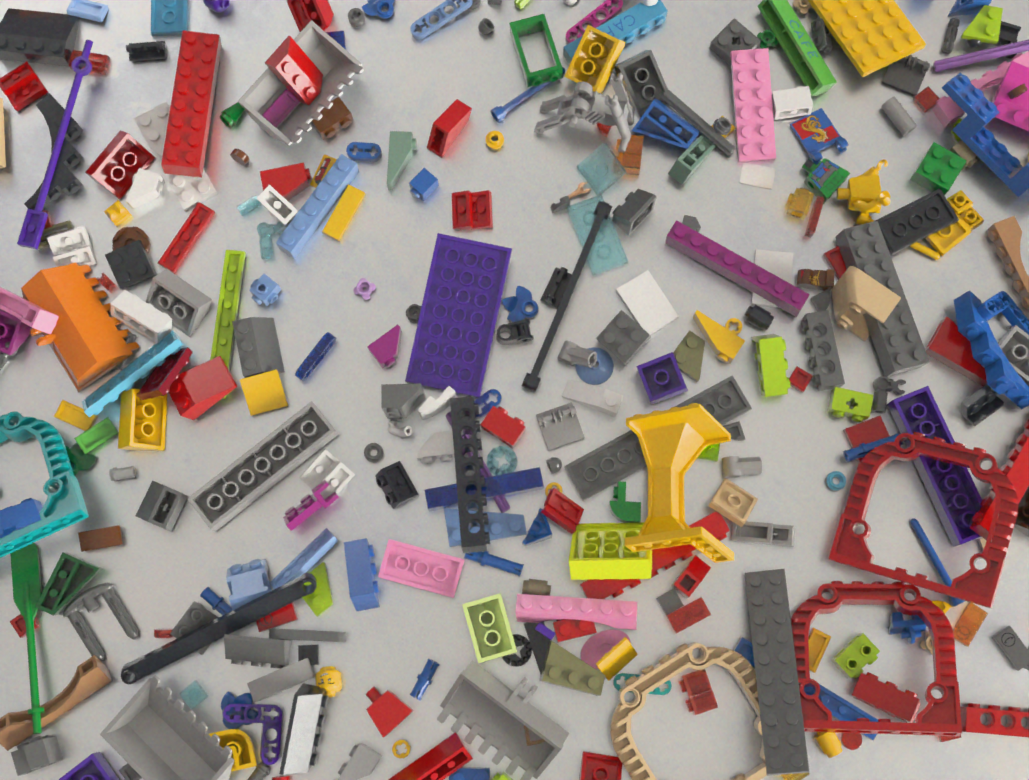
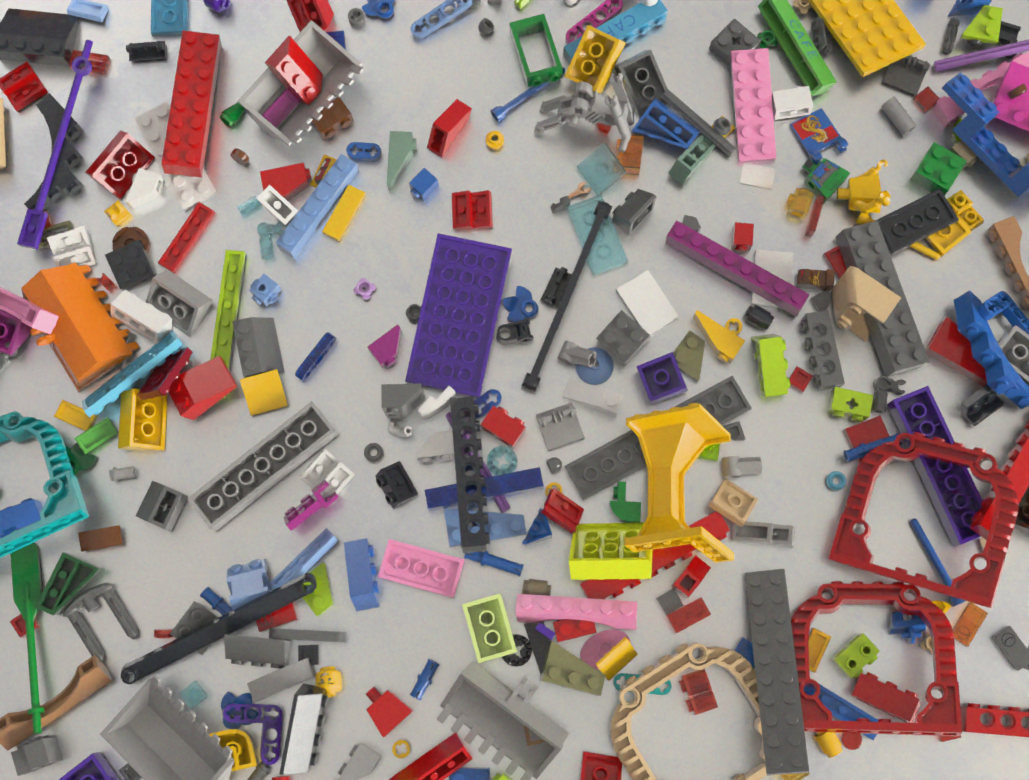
none -> red brick [731,222,754,253]

